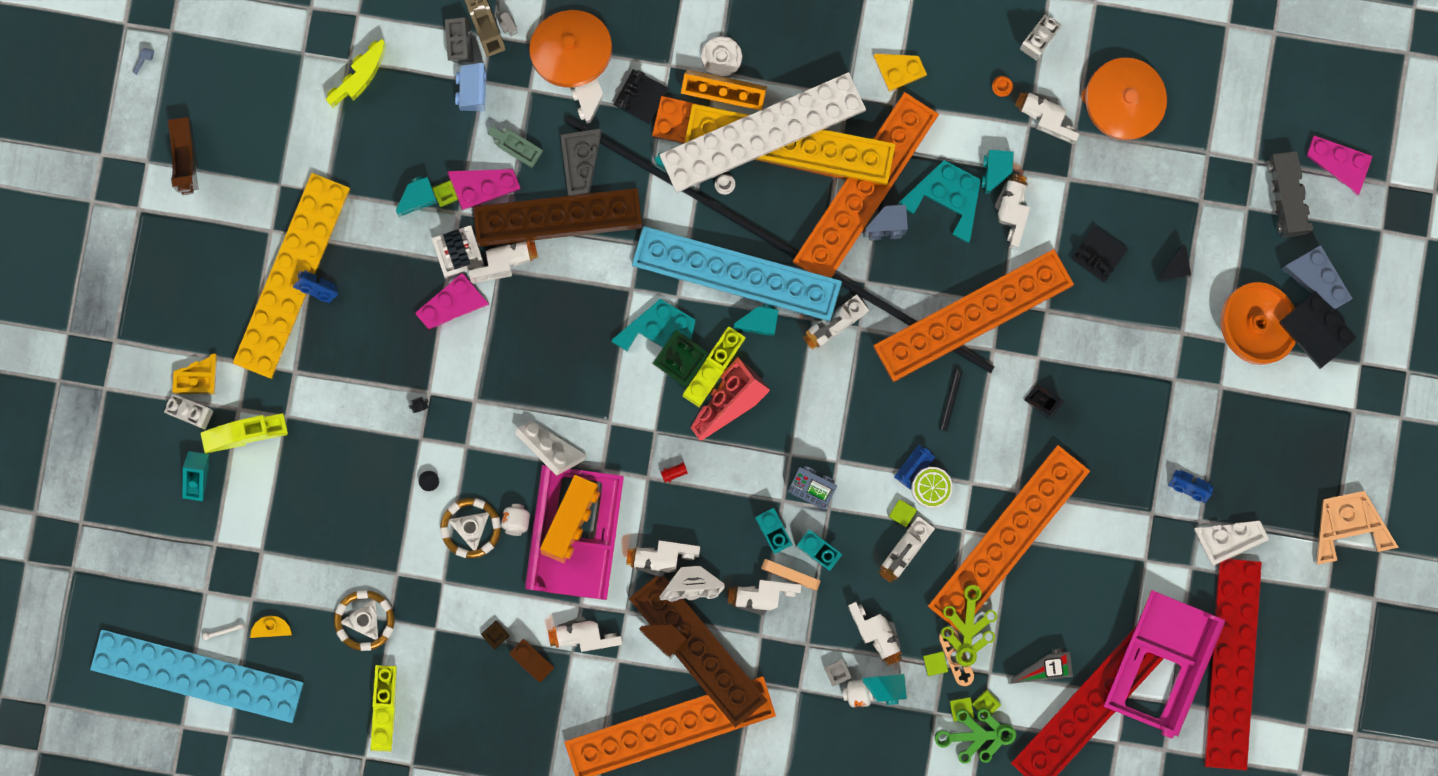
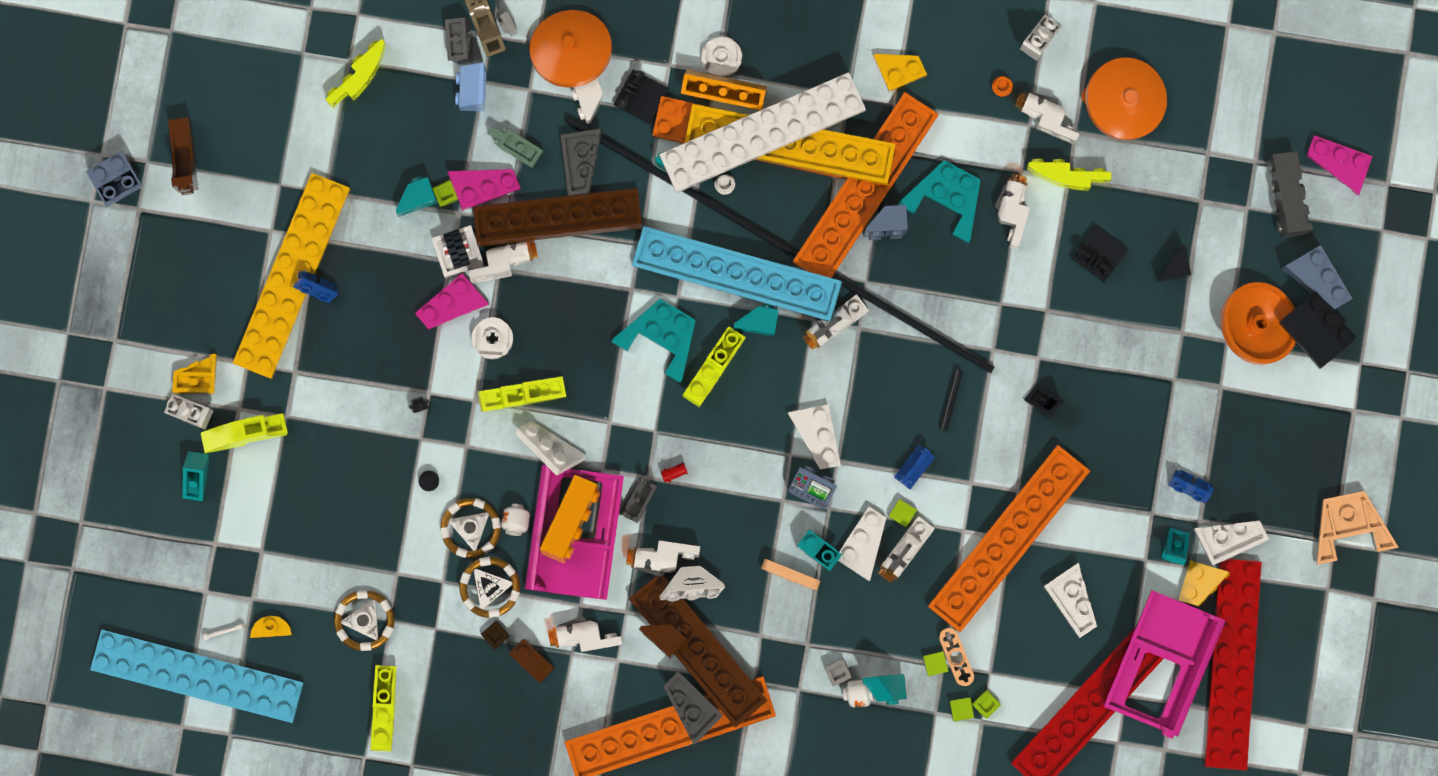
sand blue hand [133,48,154,75] -> none
dark green plate [651,330,709,388] -> none
coral wedge [691,357,770,441] -> none
white plate [728,580,801,615] -> none
teal slope [755,508,793,554] -> none
white plate [848,602,902,666] -> none
orange plate [873,249,1074,382] -> none
tile [911,467,953,508] -> none
bright green plant [934,708,1016,764] -> none
lime plant [941,585,997,666] -> none
teal slope [981,150,1014,194] -> none
slope [1008,648,1073,684] -> none
none -> sand blue slope [86,151,143,207]
none -> piece [459,557,520,618]
none -> white plate [472,317,513,359]
none -> neon yellow slope [477,376,566,413]
none -> dark grey hinge [620,478,657,524]
none -> dark grey wing [663,672,723,745]
none -> white wing [788,405,841,470]
none -> white wing [838,507,886,581]
none -> neon yellow slope [1027,159,1111,191]
none -> white wing [1043,563,1097,638]
none -> teal slope [1162,527,1190,565]
none -> yellow wing [1178,561,1230,607]

